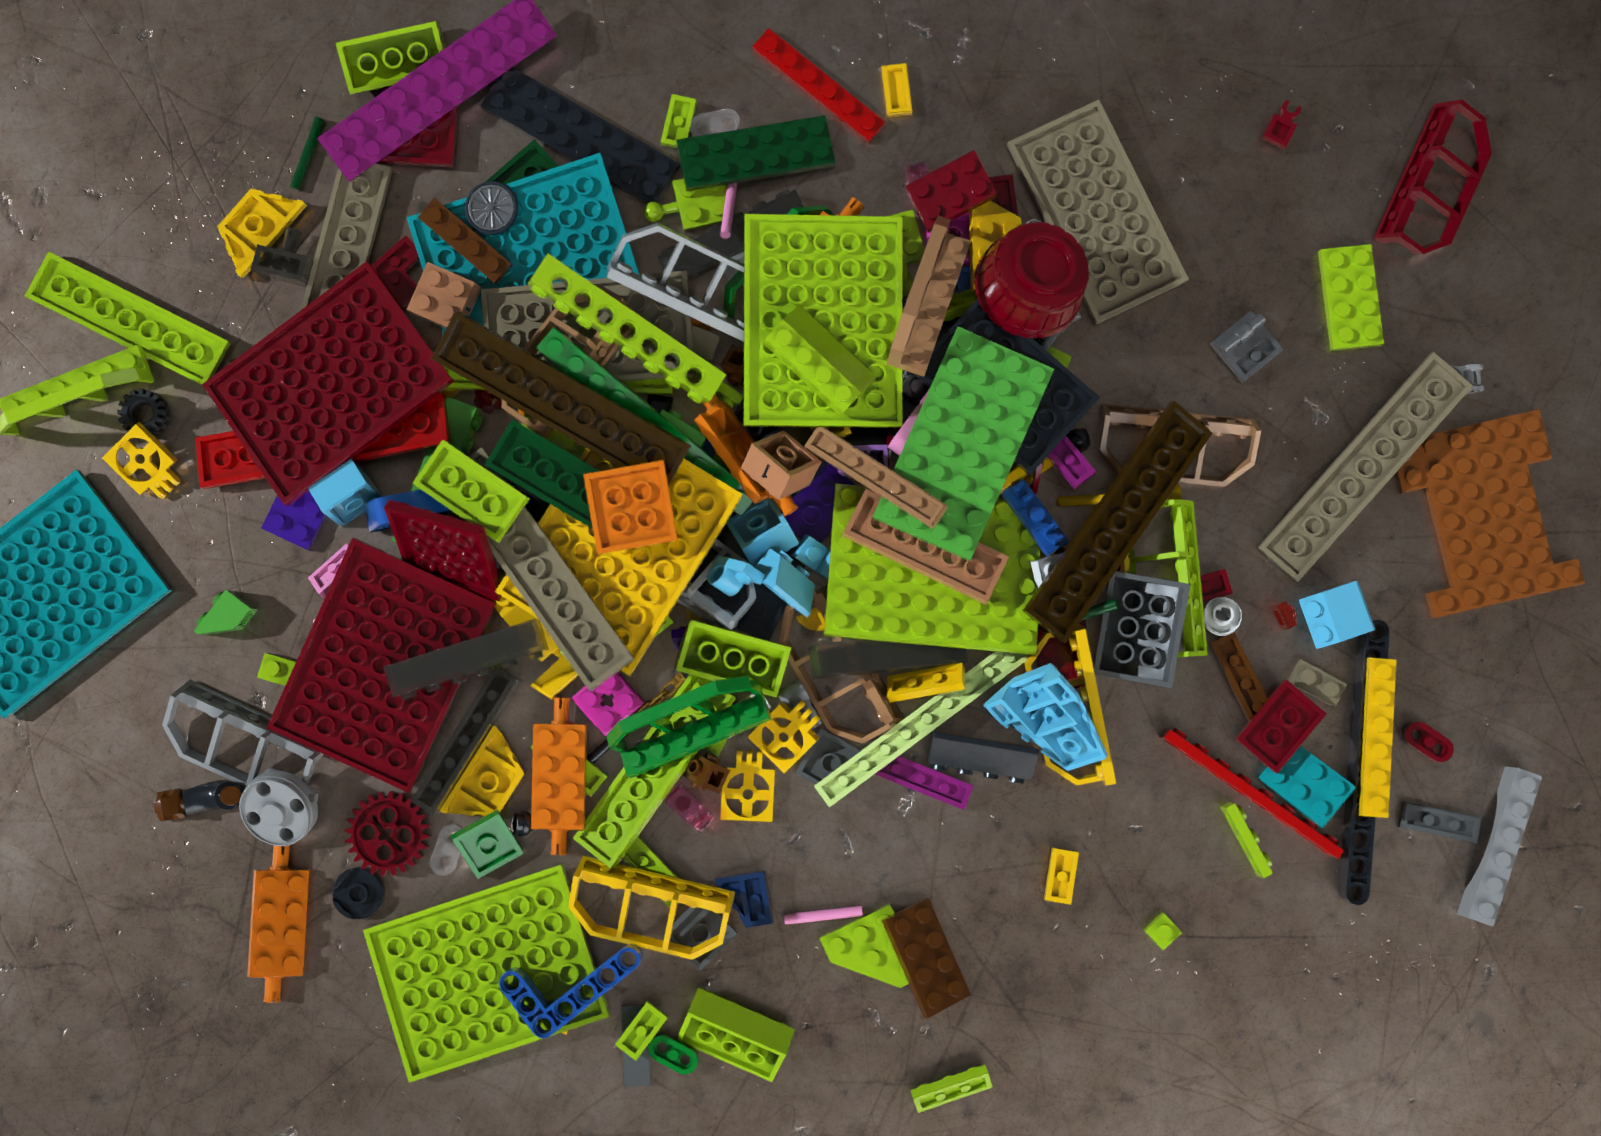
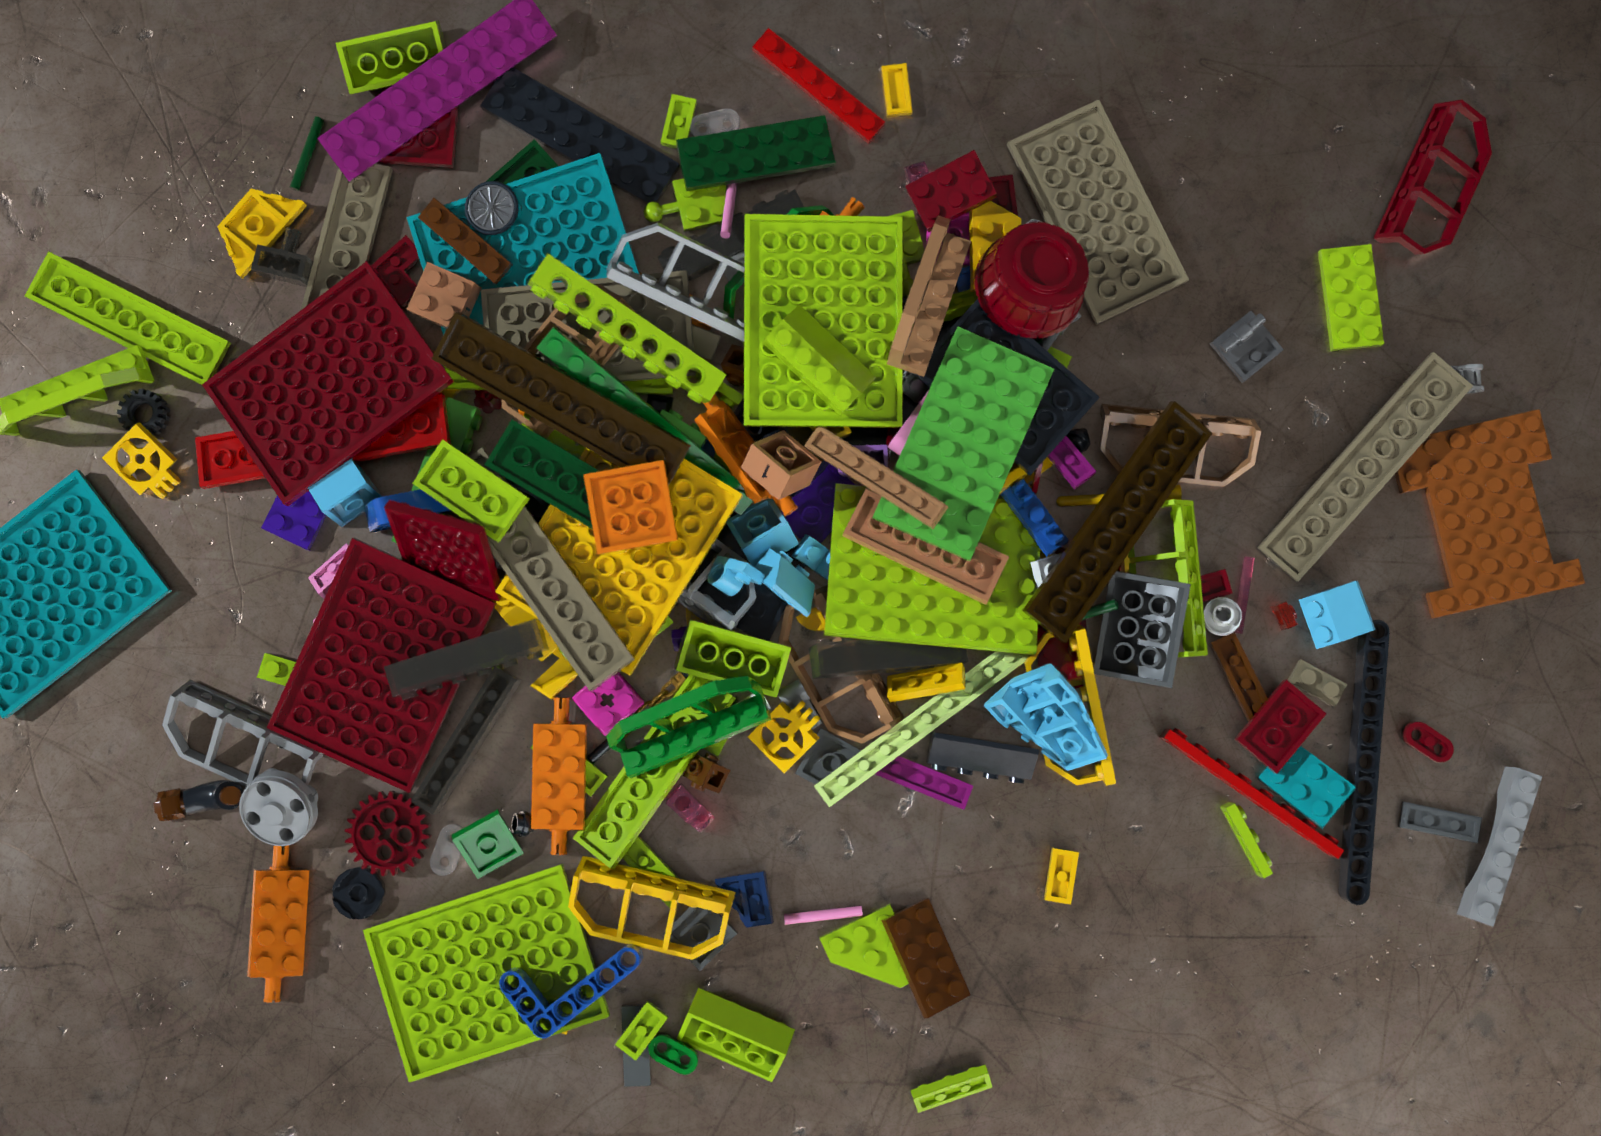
bright green slope [194,590,258,635] -> none
yellow wing [440,725,526,817] -> none
yellow piece [720,750,775,822] -> none
lime plate [1144,912,1182,950] -> none
dark red plate [1261,100,1301,150] -> none
yellow plate [1359,658,1396,818] -> none
none -> clear pink bar [1234,557,1255,635]

